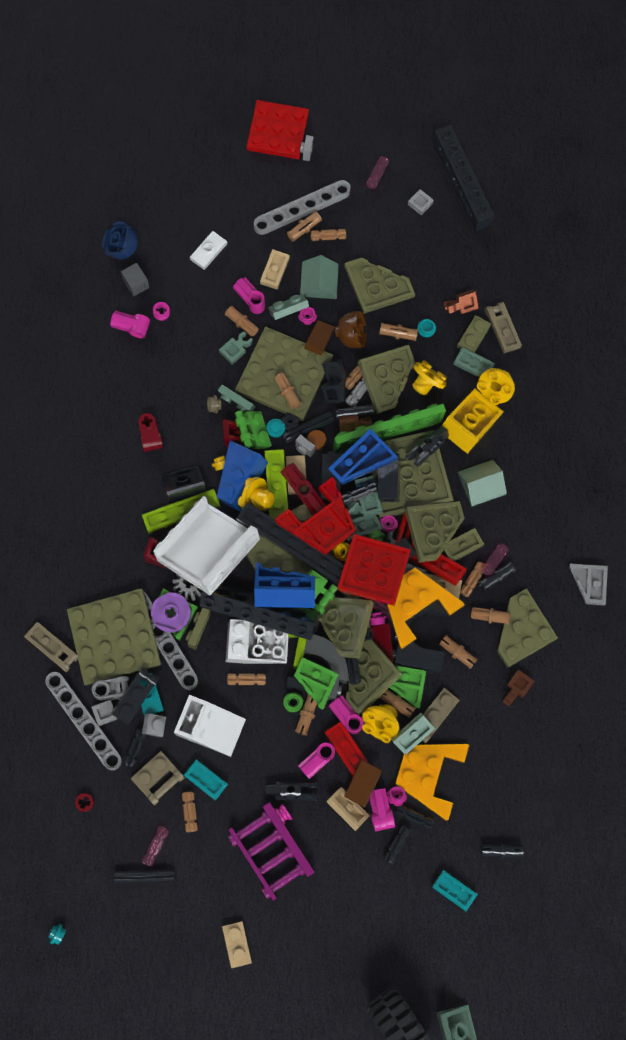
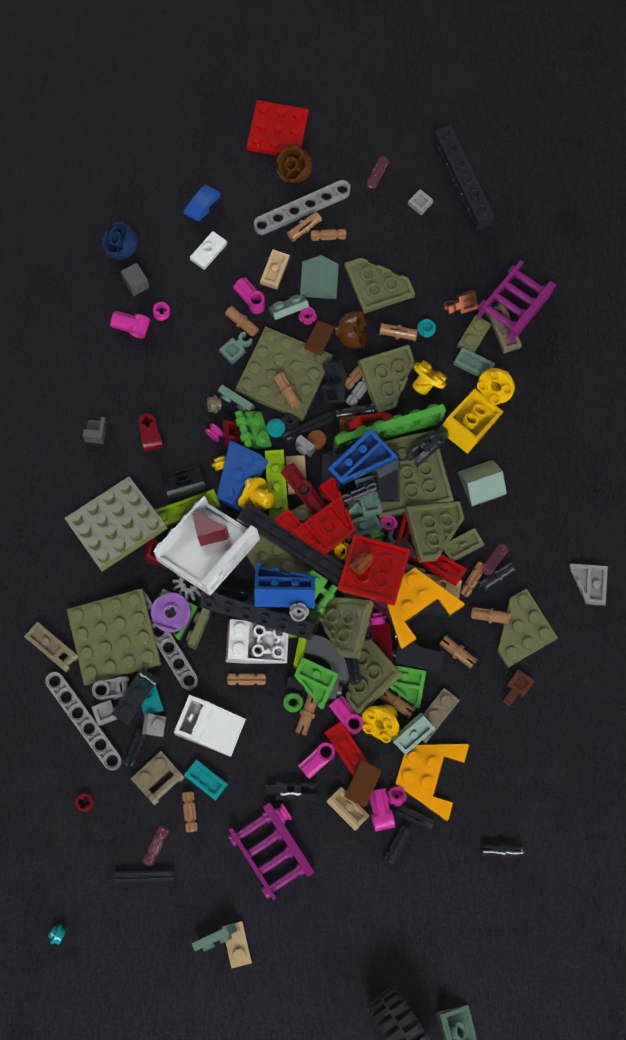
light grey plate [300,135,313,161] -> none
teal plate [432,870,478,912] -> none
none -> olive plate [65,477,168,572]
none -> dark grey panel [83,417,107,444]
none -> blue slope [184,185,220,222]
none -> slope [192,511,230,546]
none -> sand green plate [192,924,237,952]
none -> dark pink bush [205,424,224,442]
none -> reddish brown cylinder [276,146,313,183]
none -> light grey plate [289,602,309,621]
none -> red bar [348,412,393,431]
none -> dark orange slope [350,552,373,575]
none -> magenta fence [477,260,556,342]

